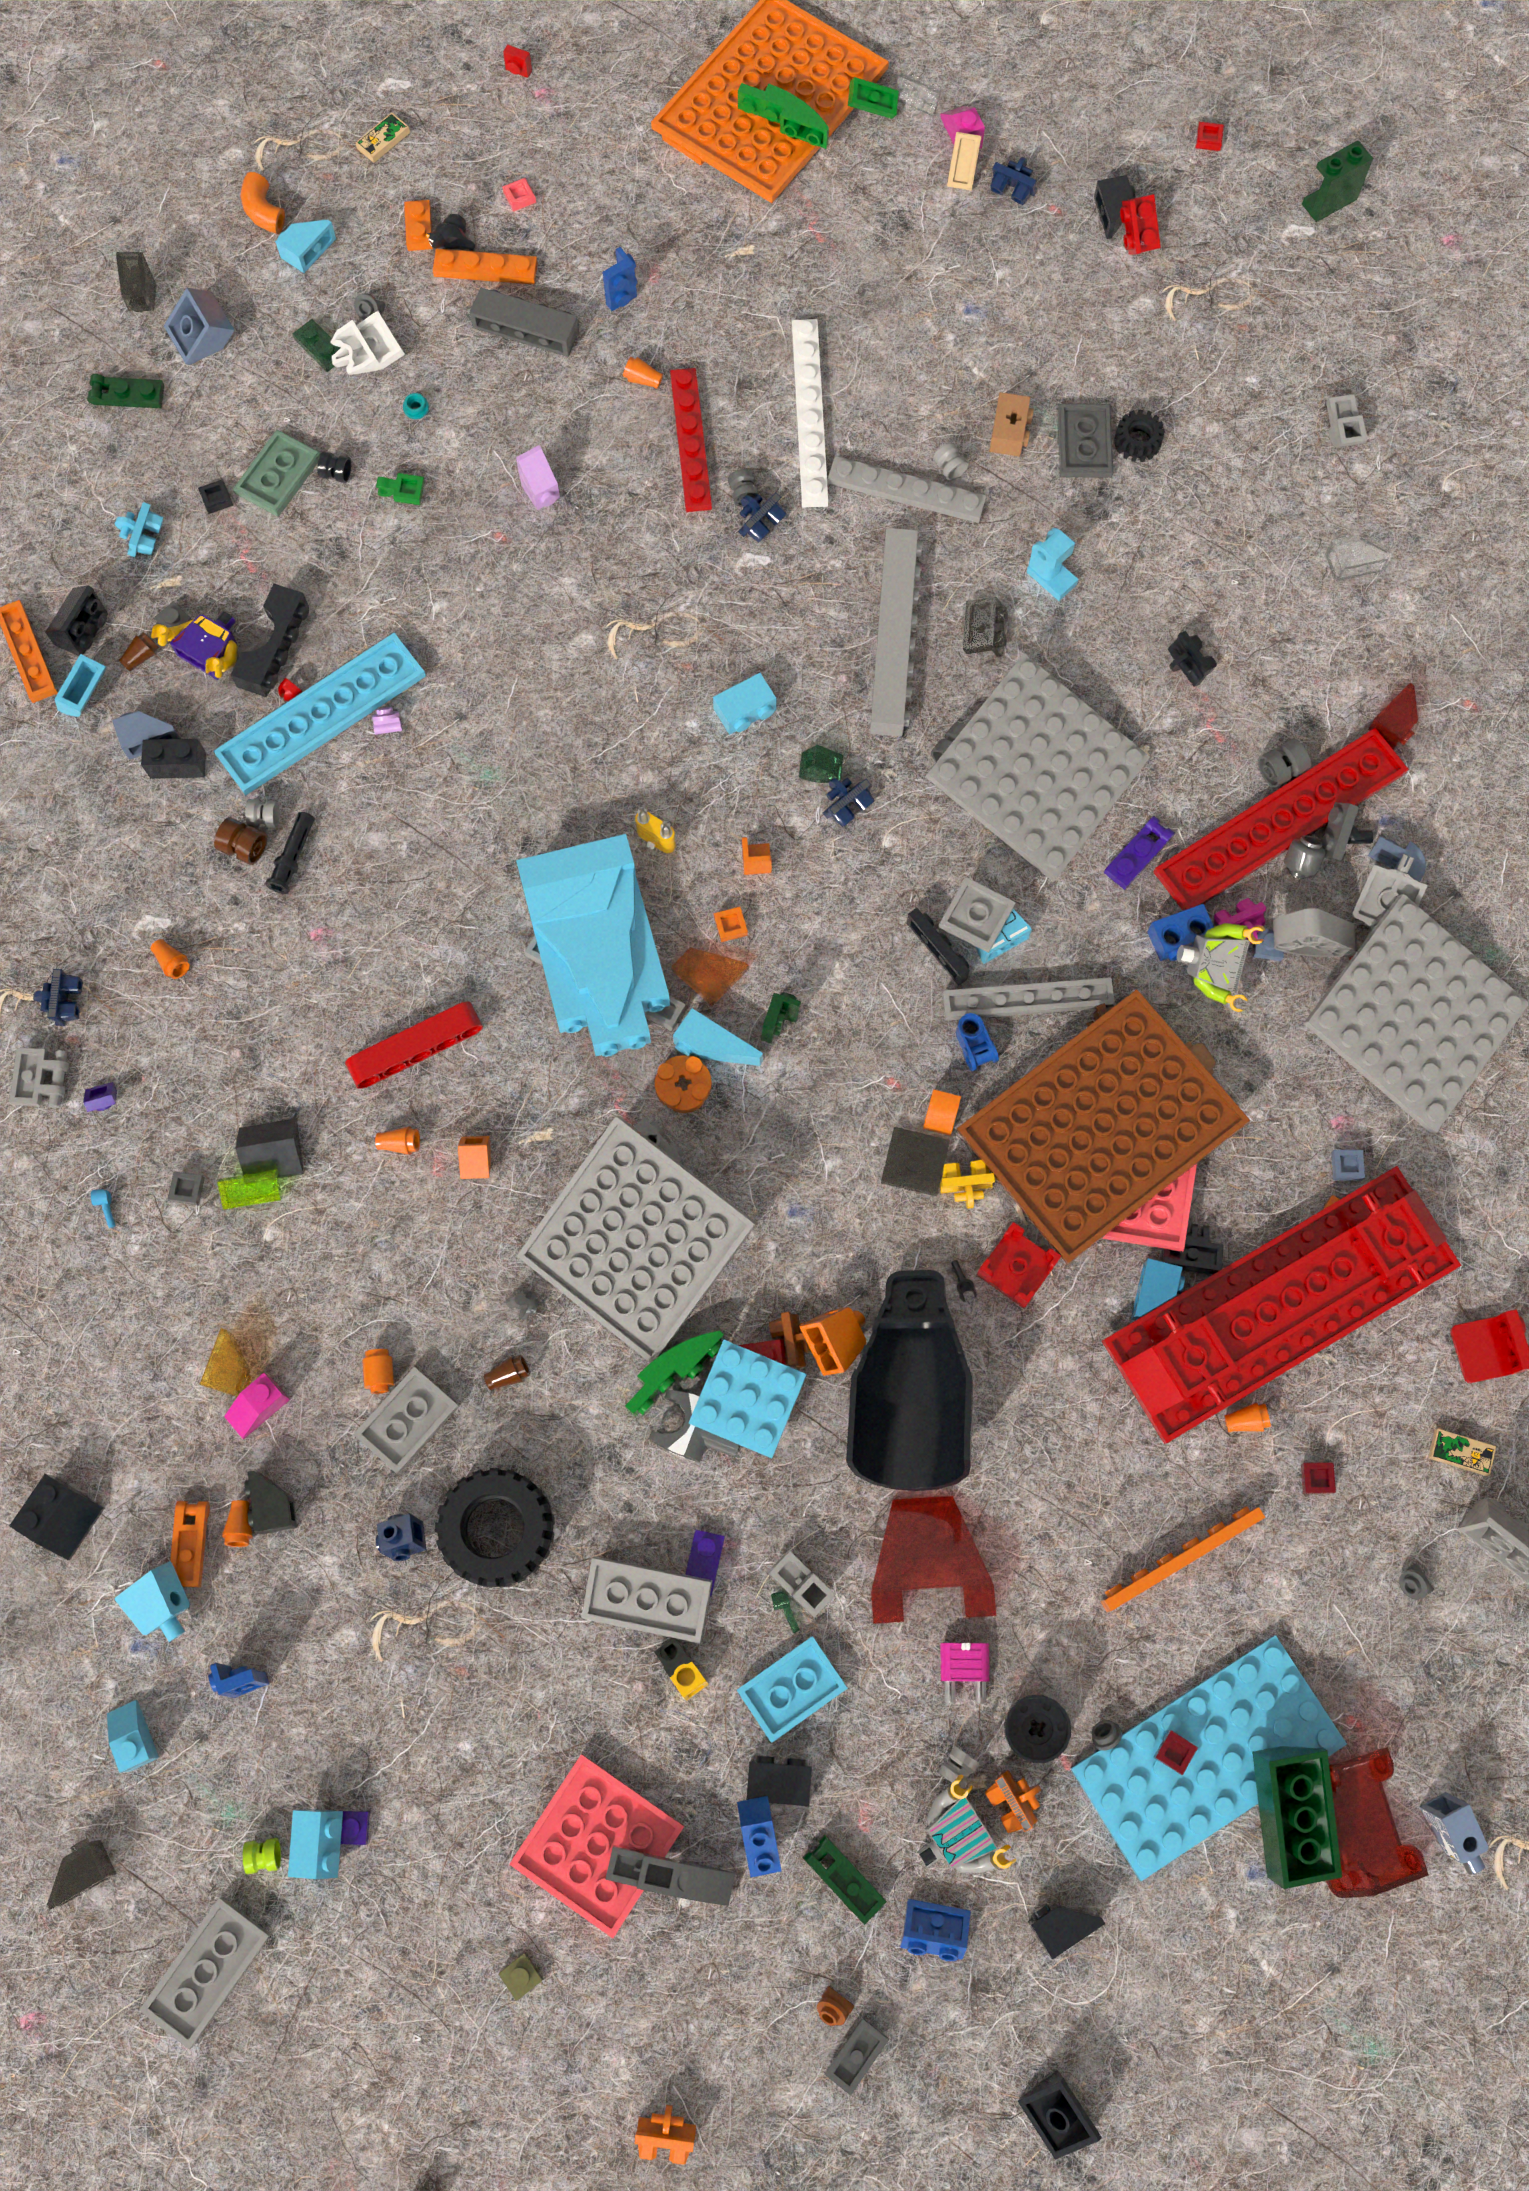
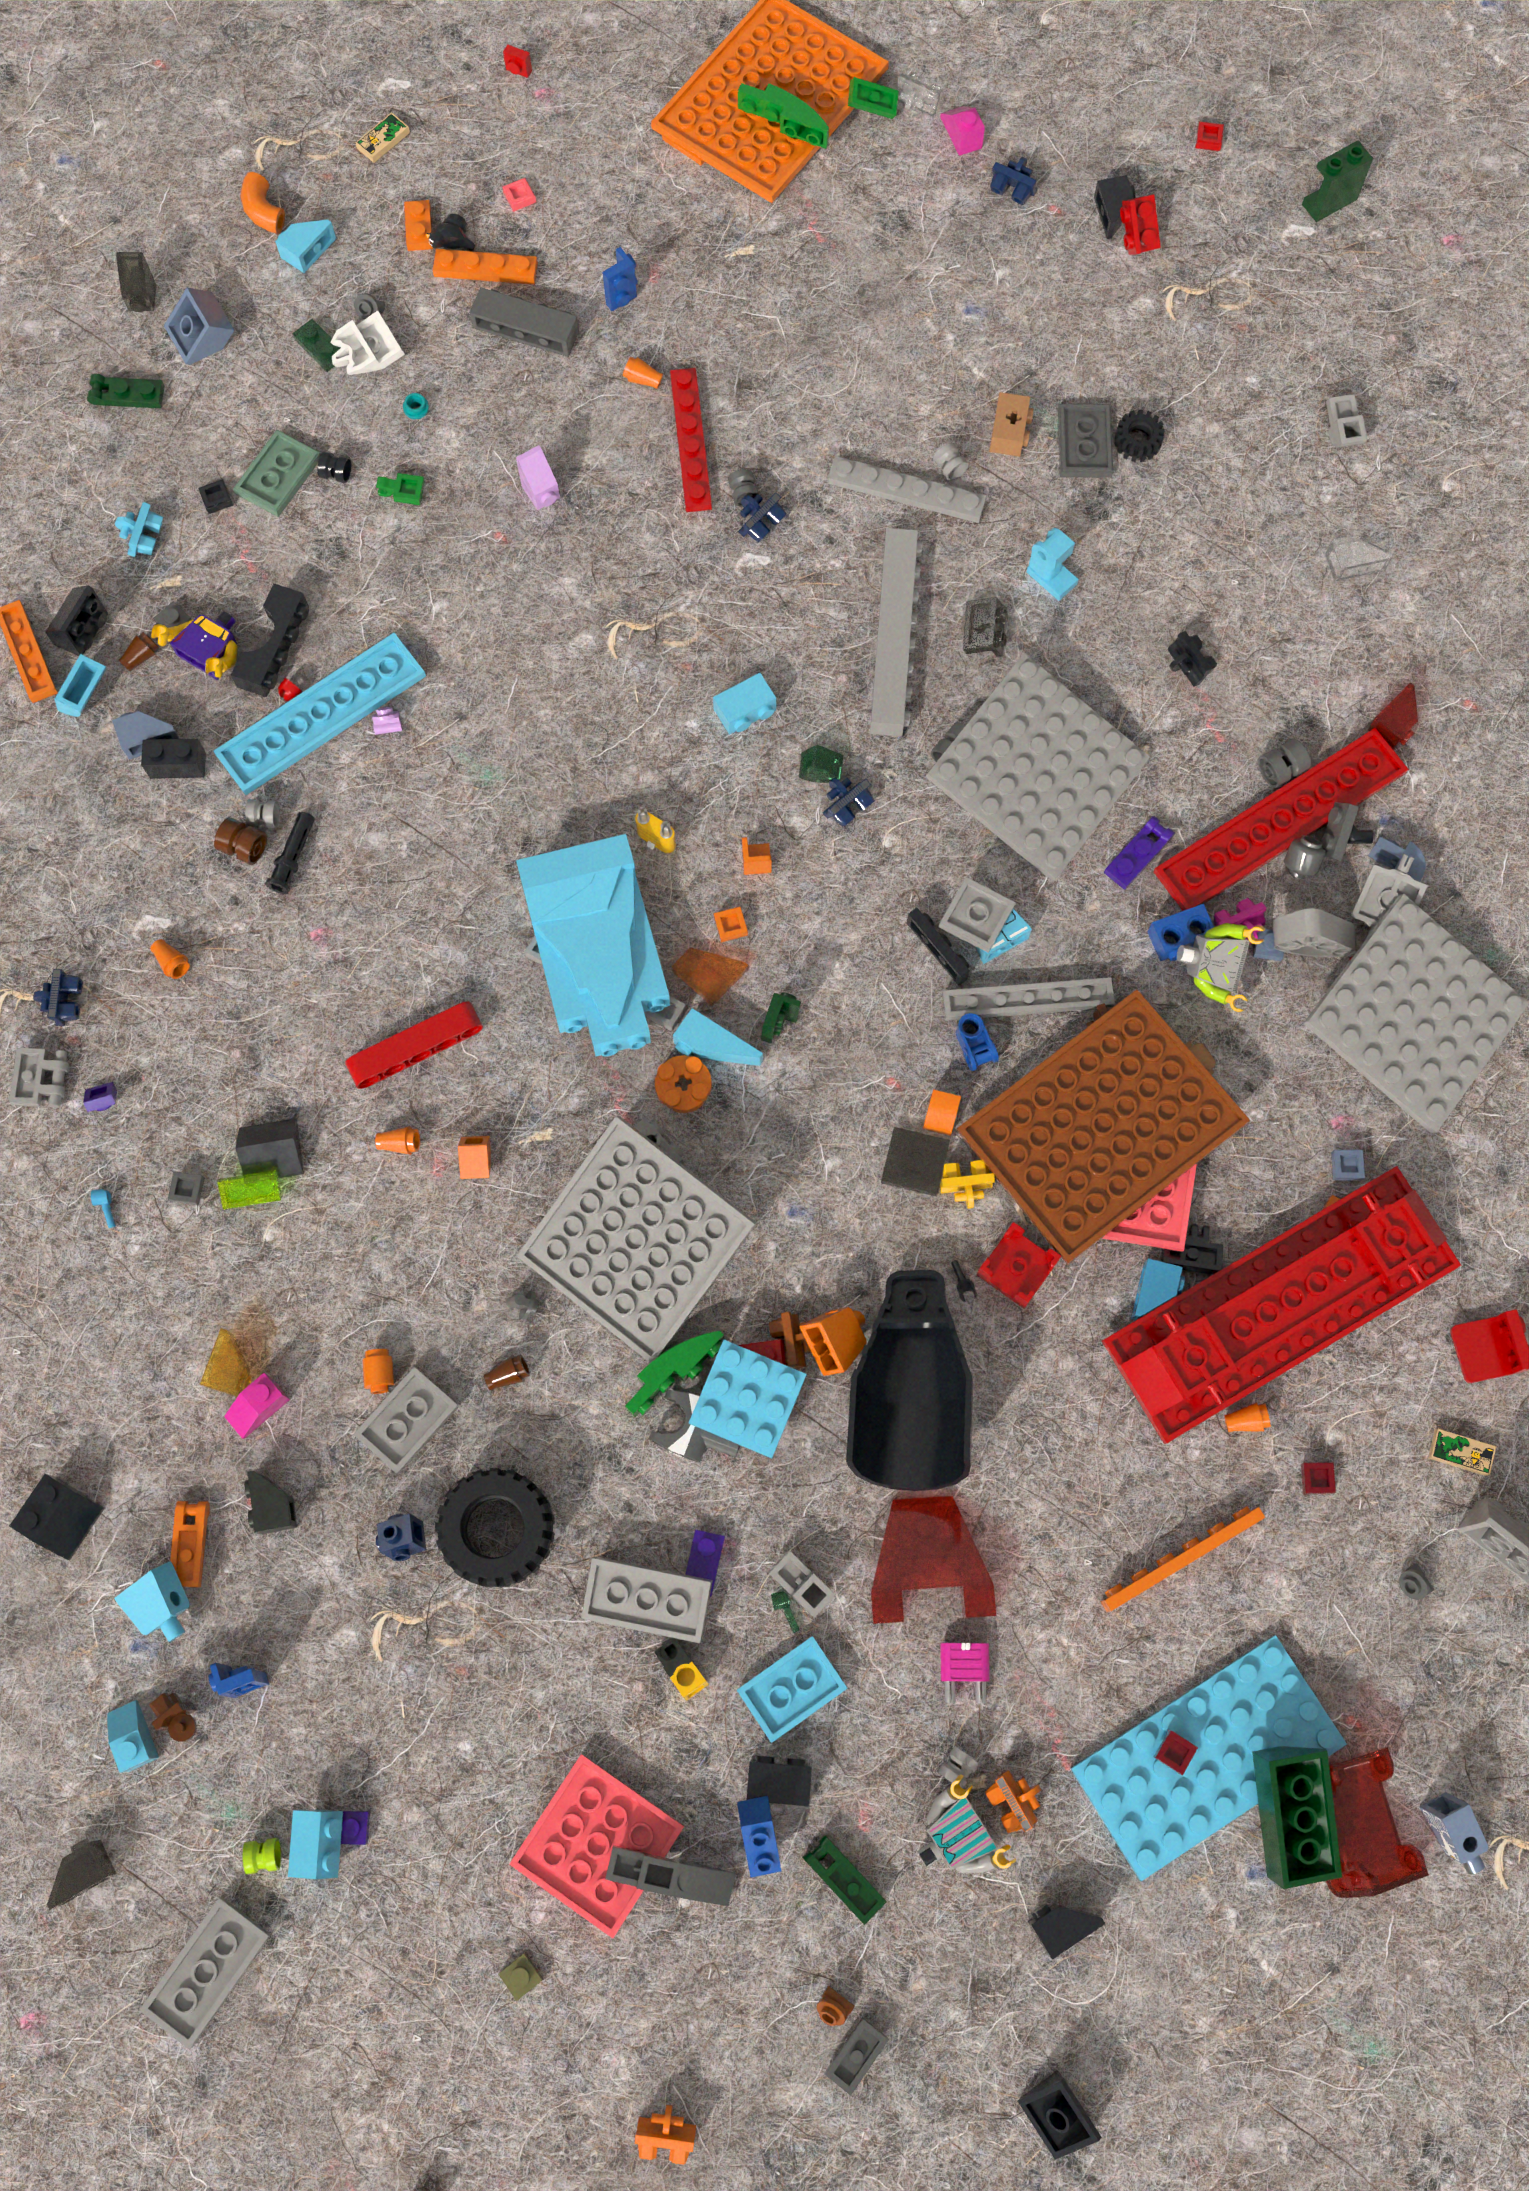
orange cone [222,1500,253,1547] -> none
white plate [792,319,828,508] -> none
blue bracket [900,1899,971,1961] -> none
tan tile [947,132,982,191] -> none
black wheel [1004,1695,1071,1763] -> none
dark grey plate [1092,1720,1122,1751] -> none
none -> reddish brown hips [149,1693,197,1742]

